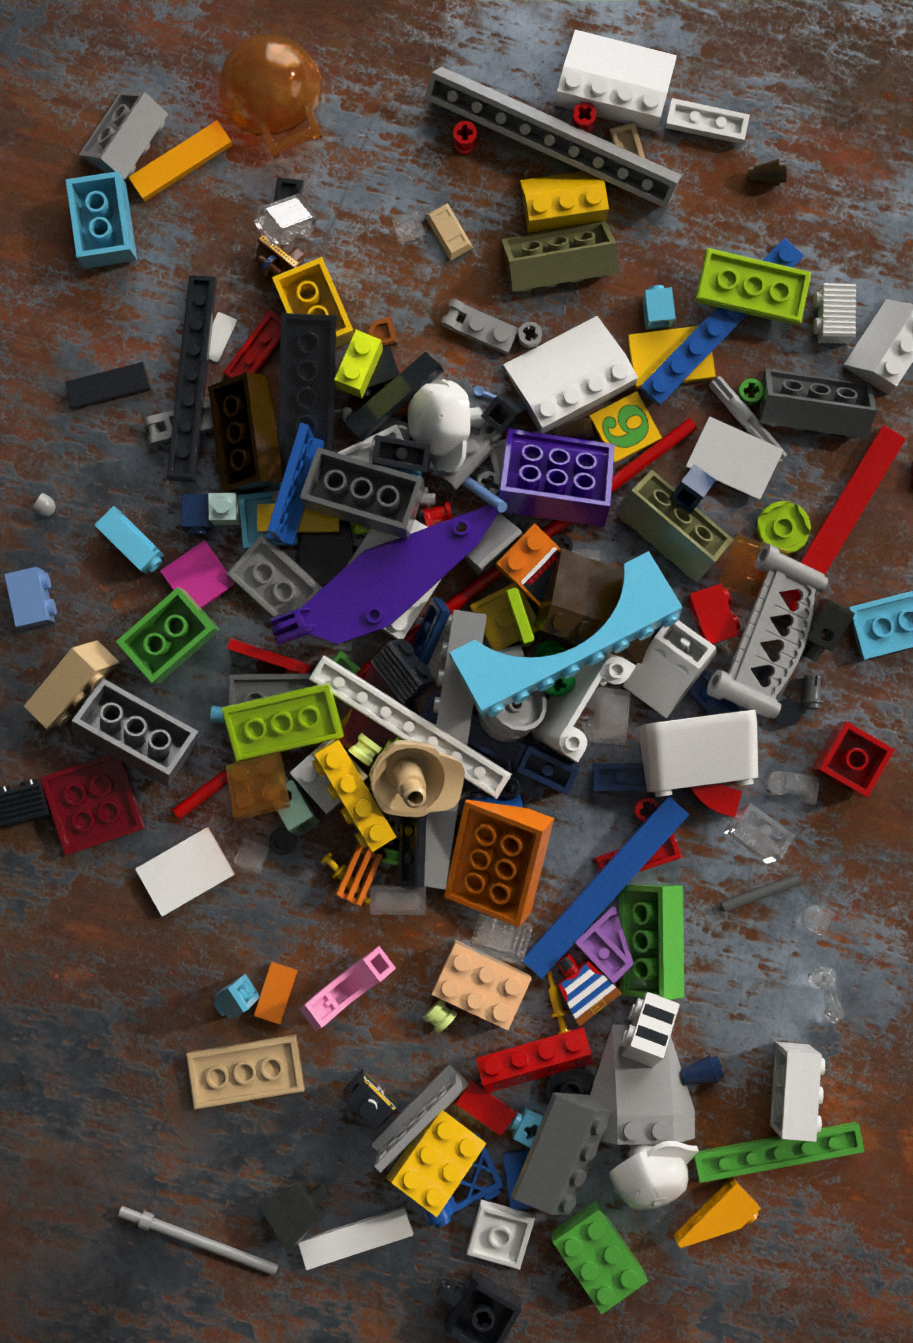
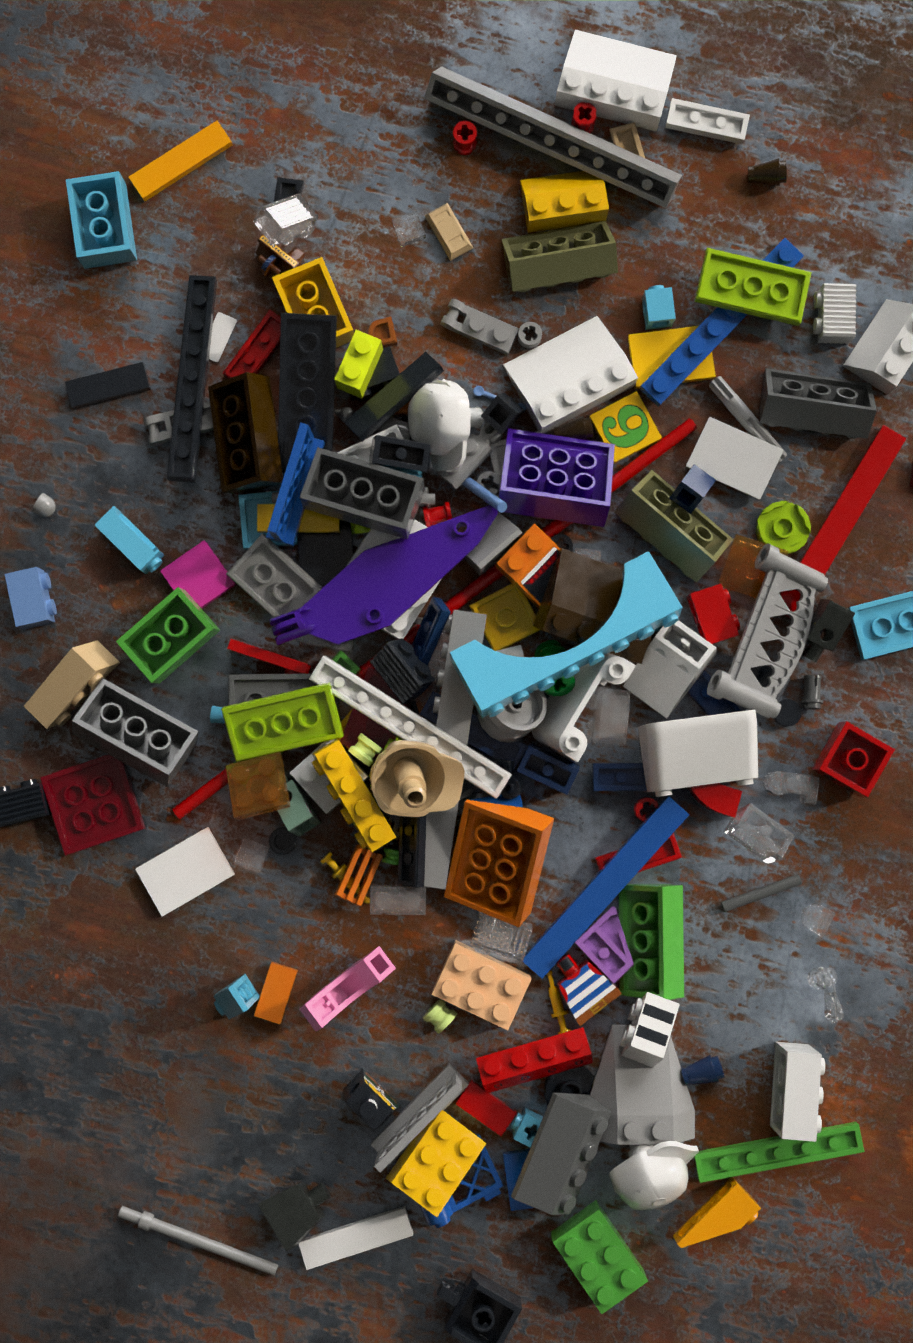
light grey slope [79,90,168,179] -> none
dark blue brick [181,494,213,535] -> none
tan tile [186,1034,305,1110] -> none
light aqua brick [208,493,241,526] -> none
clear orange windscreen [219,34,323,159] -> none
white tile [466,1199,535,1270] -> none
lime tile [505,587,534,648] -> none
bright green bush [737,378,764,406] -> none

